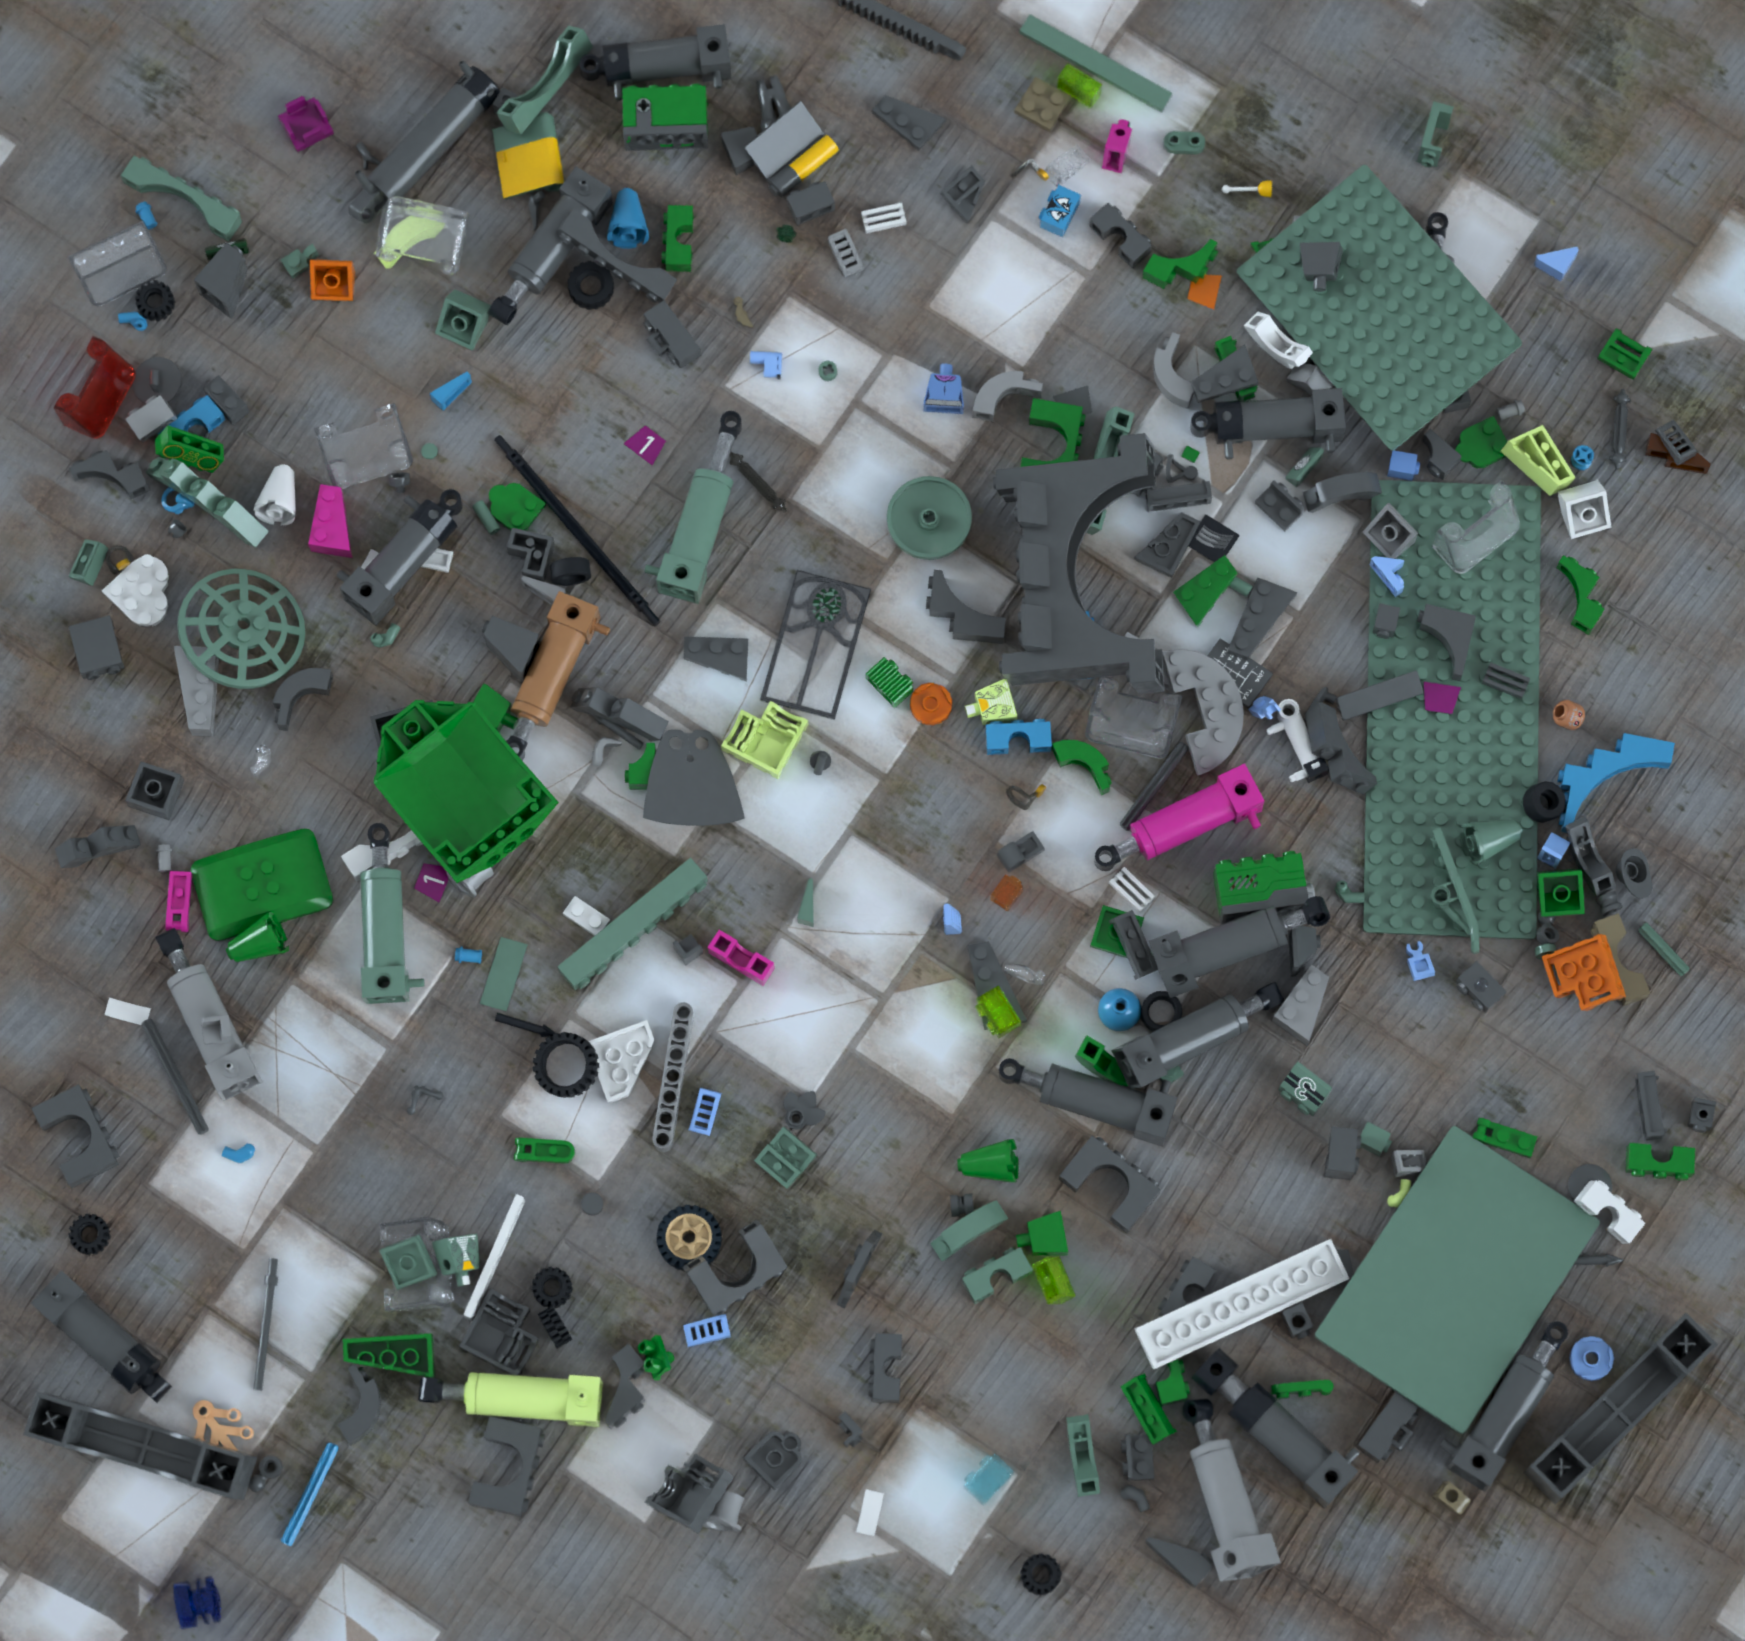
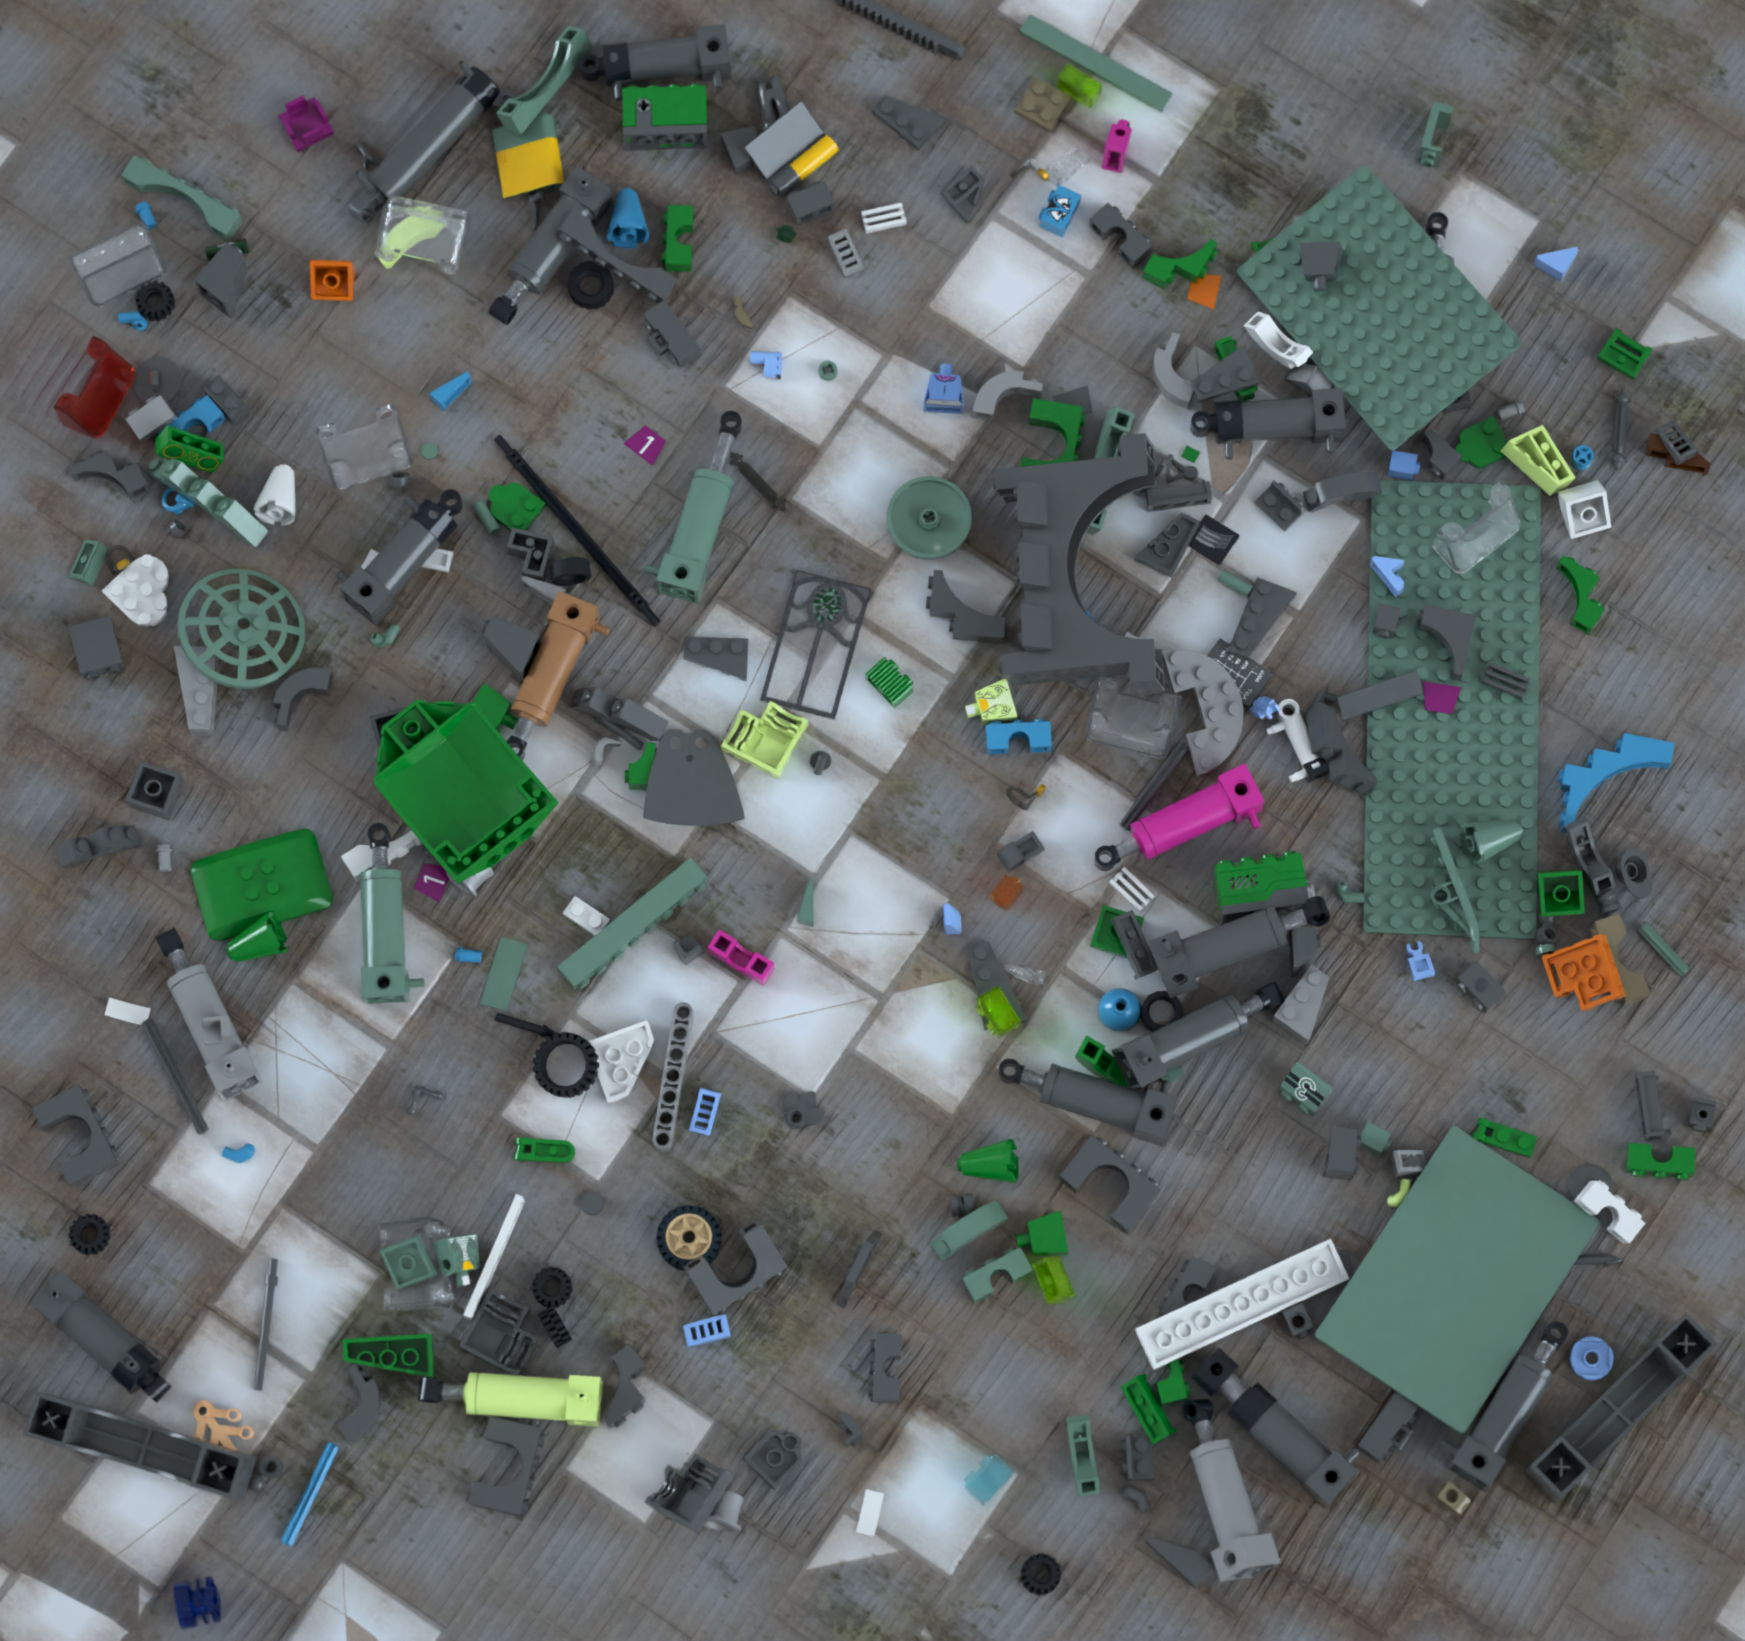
dark pink plate [165,871,192,932] -> none
clear arm [249,744,271,776] -> none
sand green plate [281,244,320,279] -> none
dark pink wedge [308,484,353,558] -> none
sand green slope [435,289,491,350] -> none
green hips [638,1335,674,1381] -> none
sand green slope [754,1127,818,1189] -> none
orange tile [910,683,952,725] -> none
green arch [1051,740,1112,796] -> none
sand green plate [1163,131,1205,155] -> none
green wing [1173,555,1238,627] -> none
hinge [1222,180,1272,197] -> none
green plate [1271,1380,1334,1399] -> none
sand green slope [1285,447,1324,487] -> none
light grey slope [1363,503,1418,559] -> none
black tyre [1523,781,1565,823] -> none
light blue slope [1537,832,1570,869] -> none
nougat head [1553,700,1585,730] -> none

